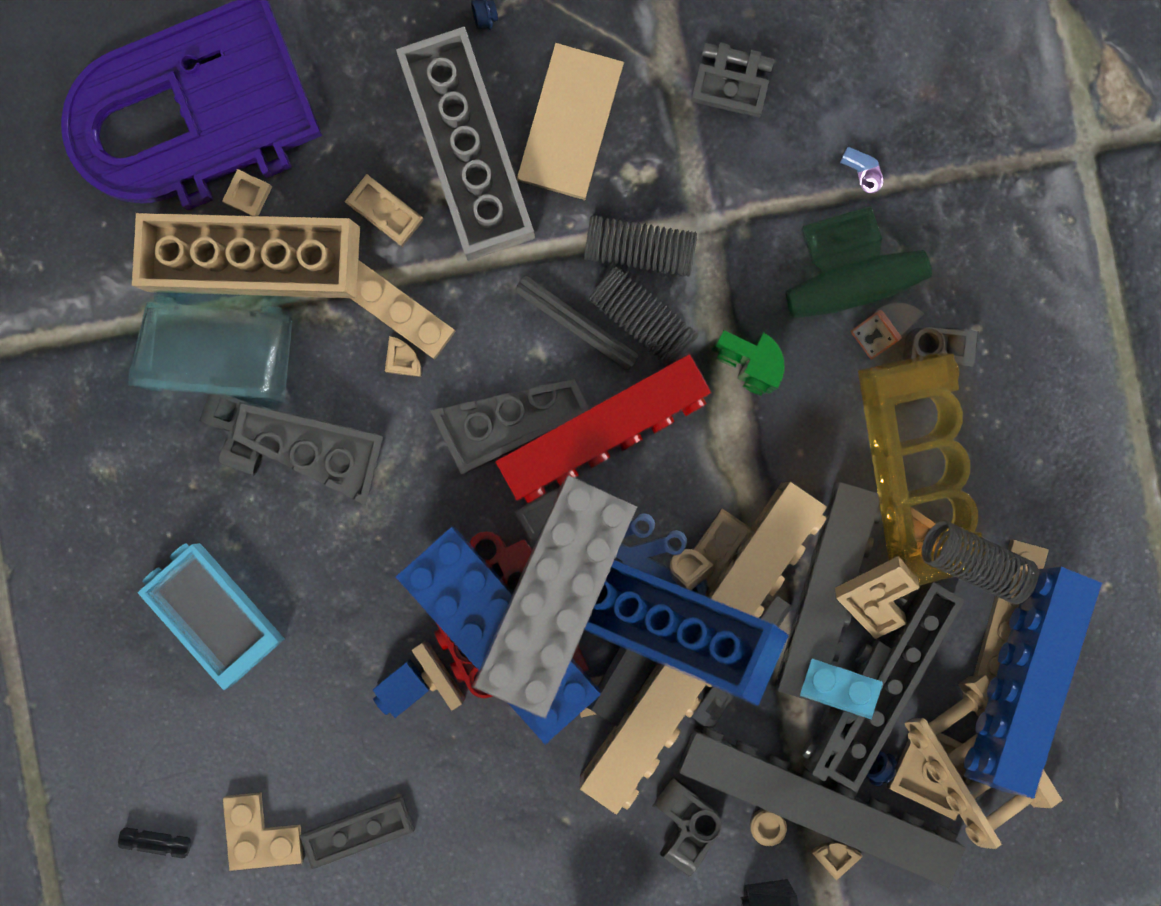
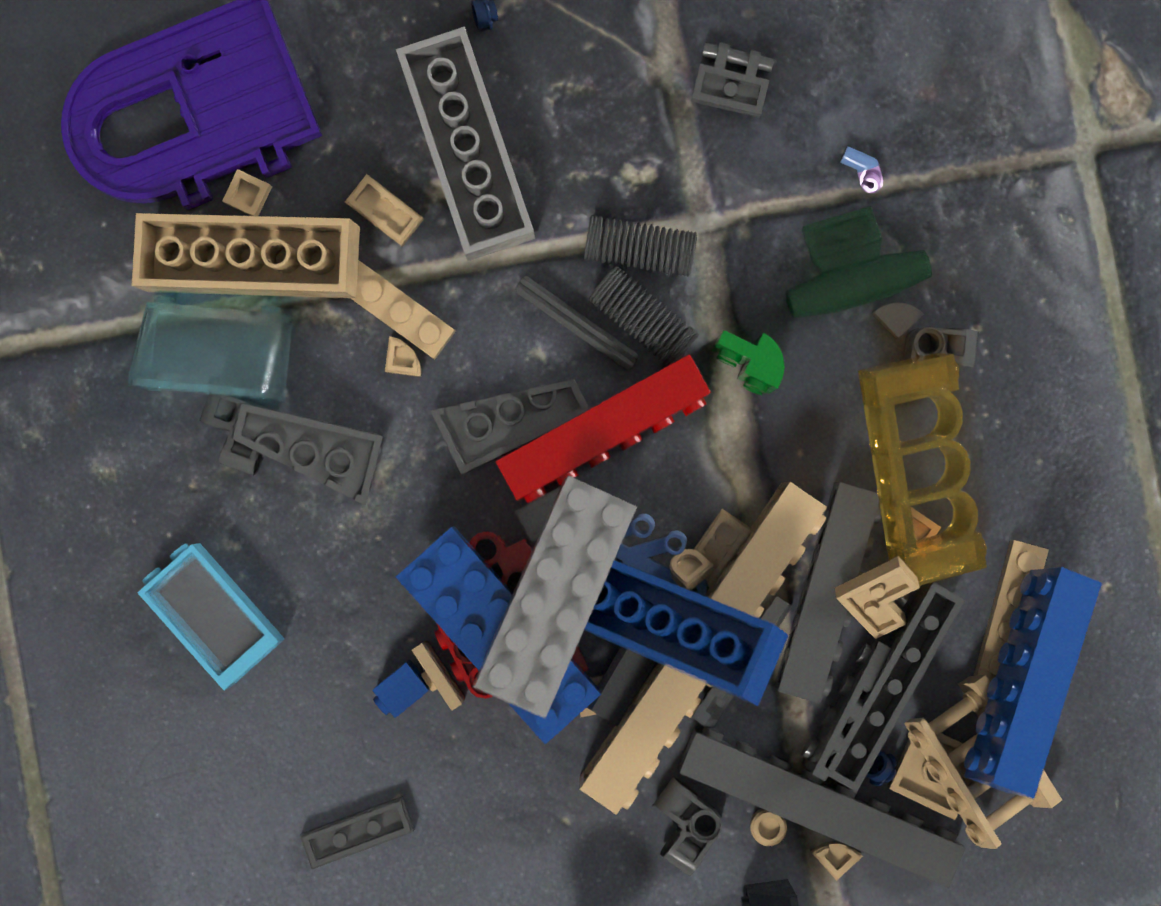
black axle [118,827,191,859] -> none
tan plate [223,792,304,871] -> none
tan tile [517,43,624,200] -> none
medium azure plate [800,659,883,720] -> none
tile [850,309,902,360] -> none
dark grey piece [922,520,1039,605] -> none

